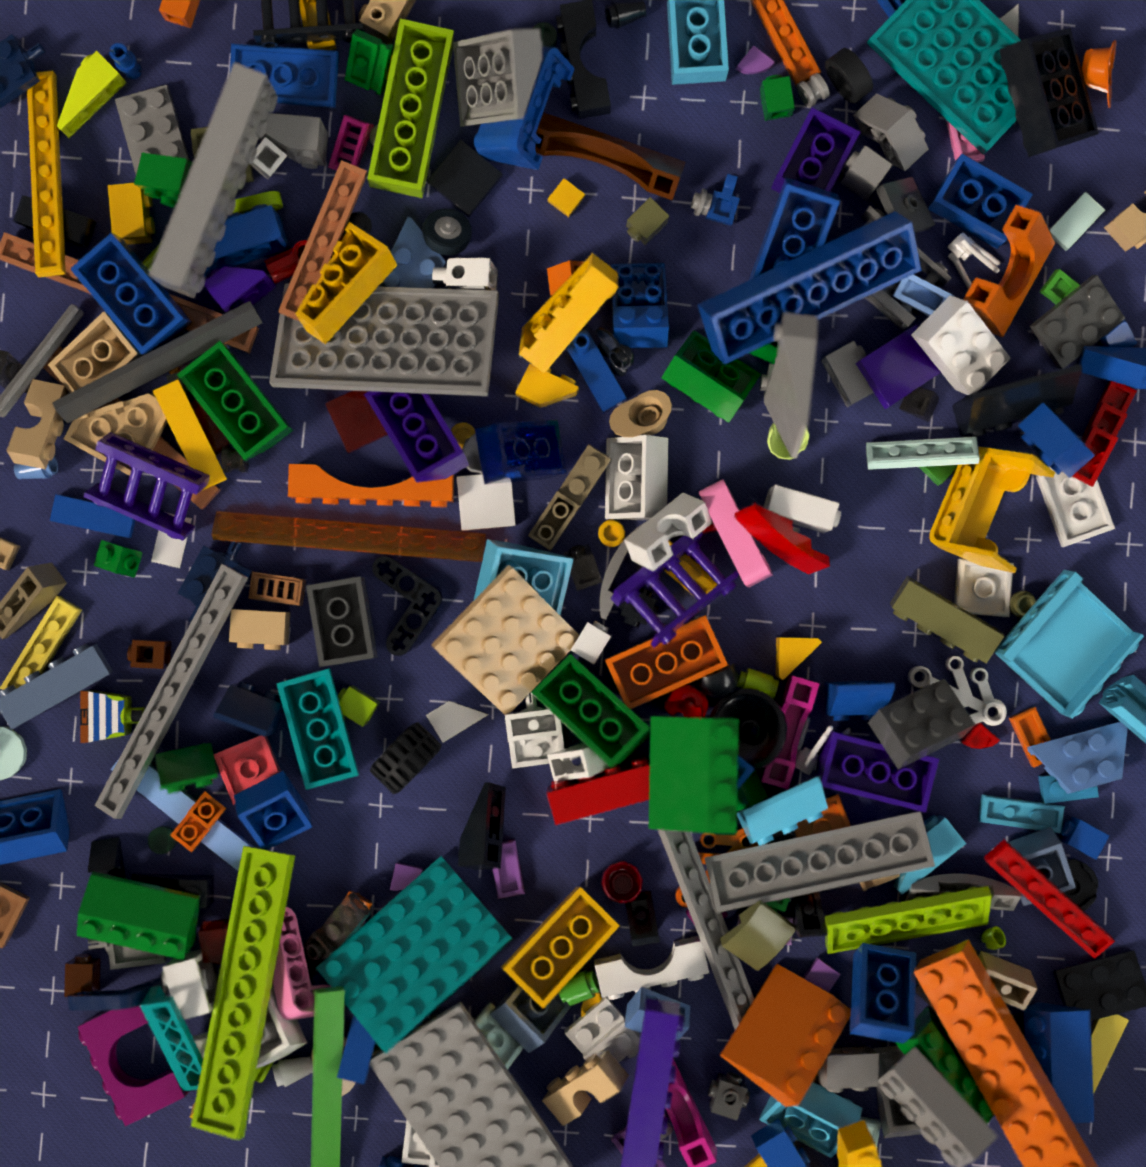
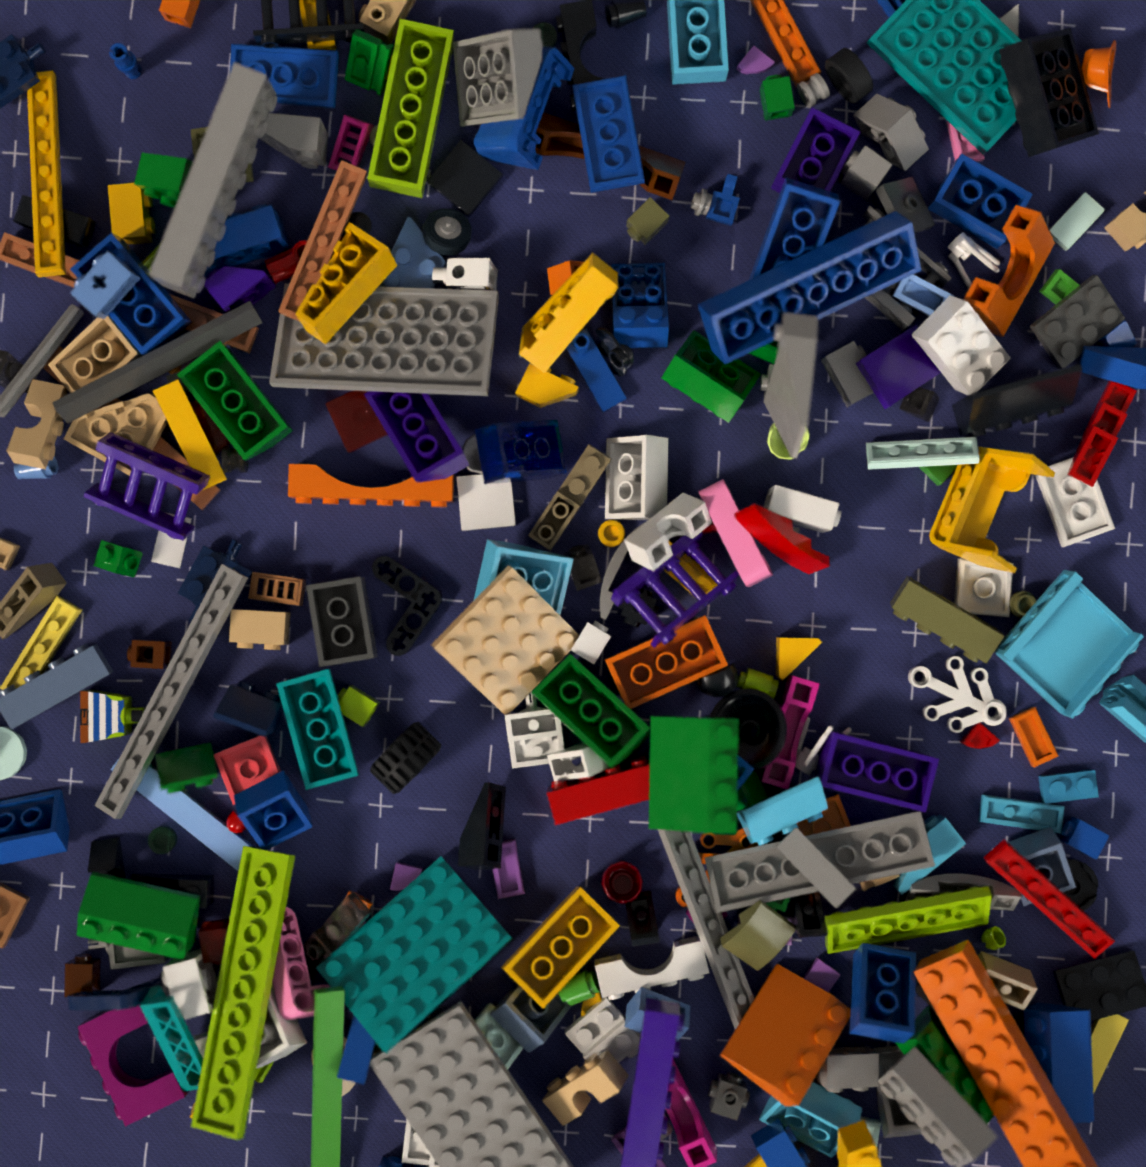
blue tile [50,494,135,538] -> none
neon yellow slope [57,51,127,138] -> none
light grey plate [115,85,189,174] -> none
orange slope [170,792,227,852] -> none
clear orange plate [211,511,486,562] -> none
lime beam [233,191,283,214] -> none
white brick [249,137,287,179] -> none
white cone [272,1056,313,1087] -> none
white sticker [426,701,489,742] -> none
yellow tile [450,422,476,449] -> none
yellow tile [547,178,585,217] -> none
tan piece [609,390,672,438] -> none
red hair [664,685,708,717] -> none
blue slope [824,680,895,721] -> none
dark grey brick [868,678,975,769] -> none
blue brick [1018,403,1095,478] -> none
medium blue wing [1027,722,1128,794] -> none
none -> medium blue brick [70,251,141,319]
none -> red hinge [226,810,247,833]
none -> blue tile [572,75,645,193]
none -> light grey tile [776,827,856,908]

